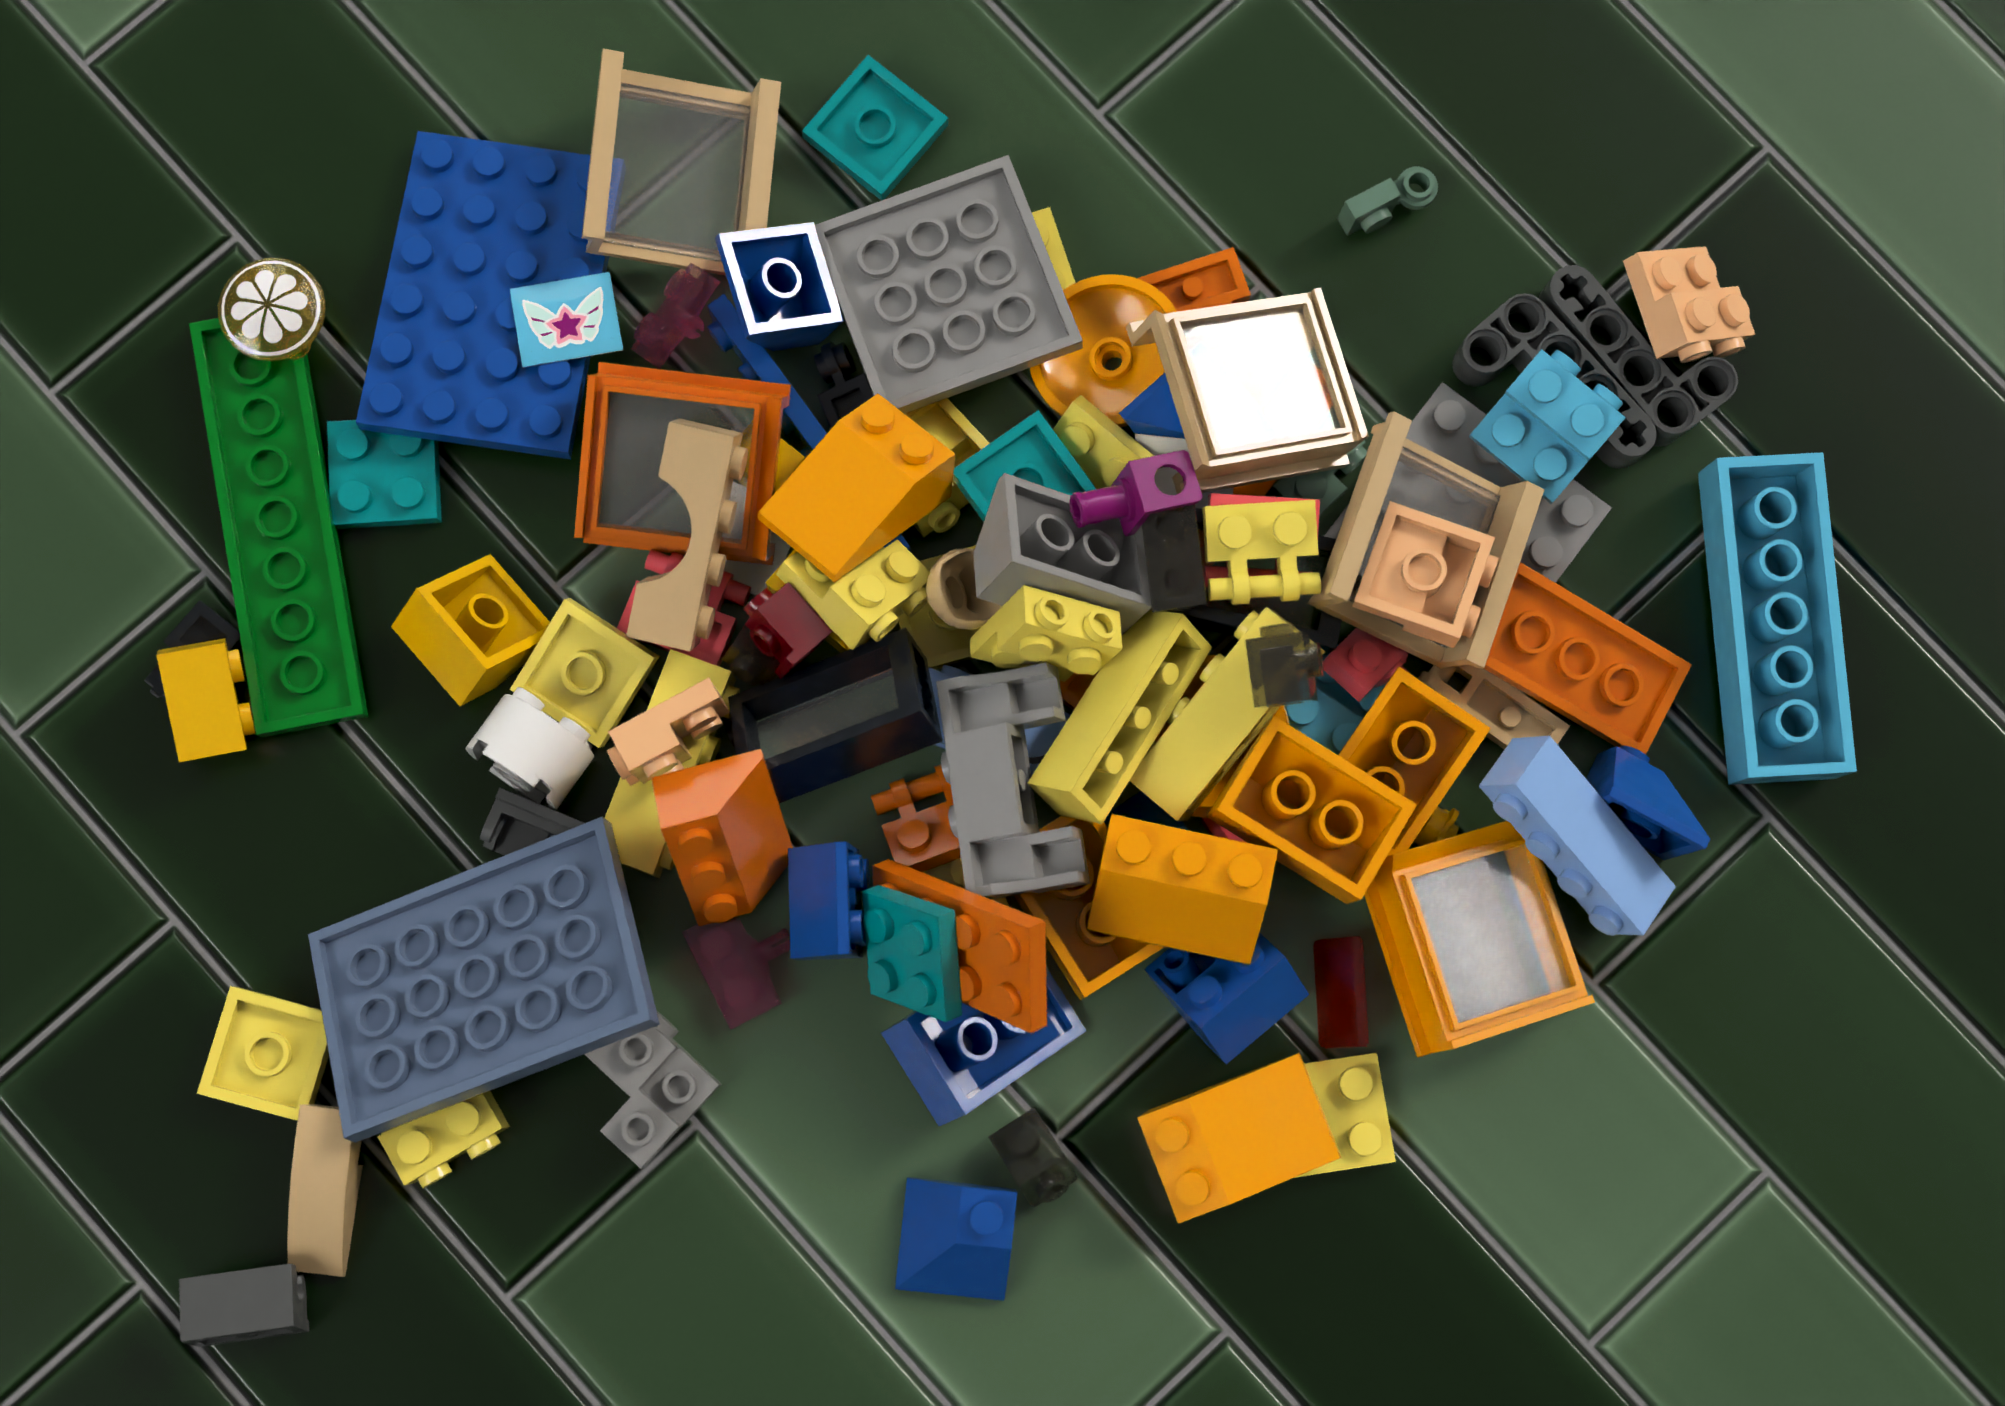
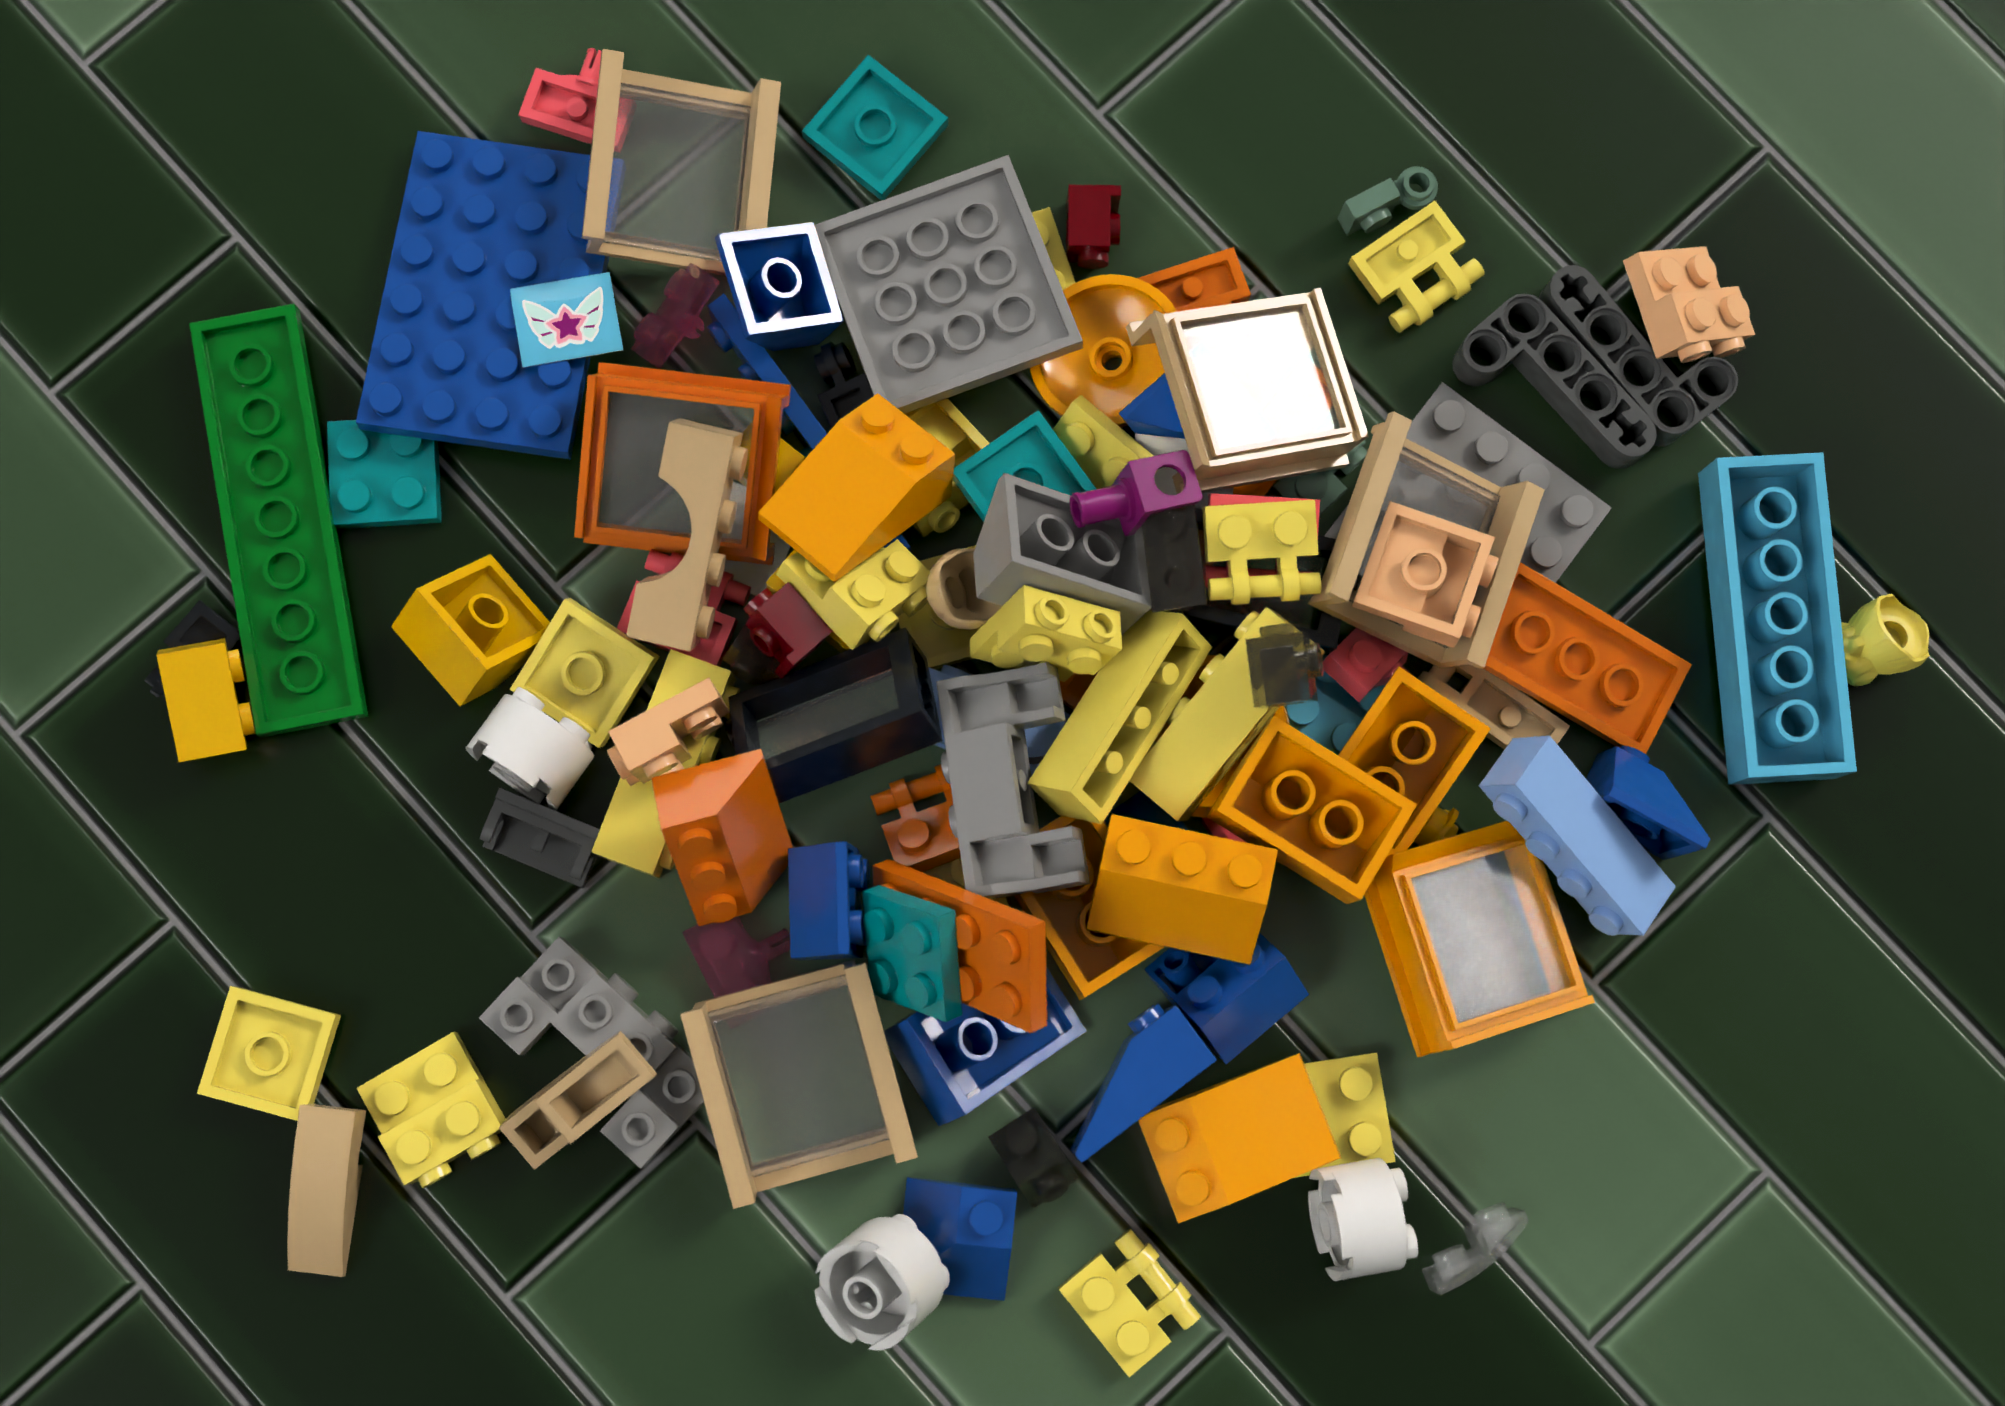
dark grey hinge [179,1263,309,1347] -> none
dish [218,258,326,361] -> none
sand blue plate [308,817,660,1143] -> none
clear red slope [1313,936,1369,1048] -> none
medium azure plate [1469,349,1626,504] -> none
none -> tan slope [499,1031,657,1170]
none -> coral plate [518,48,637,154]
none -> clear piece [680,959,918,1209]
none -> white brick [815,1214,950,1351]
none -> light yellow plate [1058,1229,1201,1377]
none -> dark red brick [1066,184,1121,269]
none -> blue slope [1070,1004,1217,1163]
none -> white brick [1308,1158,1418,1281]
none -> light yellow plate [1348,201,1485,333]
none -> clear slope [1421,1202,1529,1295]
none -> light yellow hair [1841,593,1929,687]

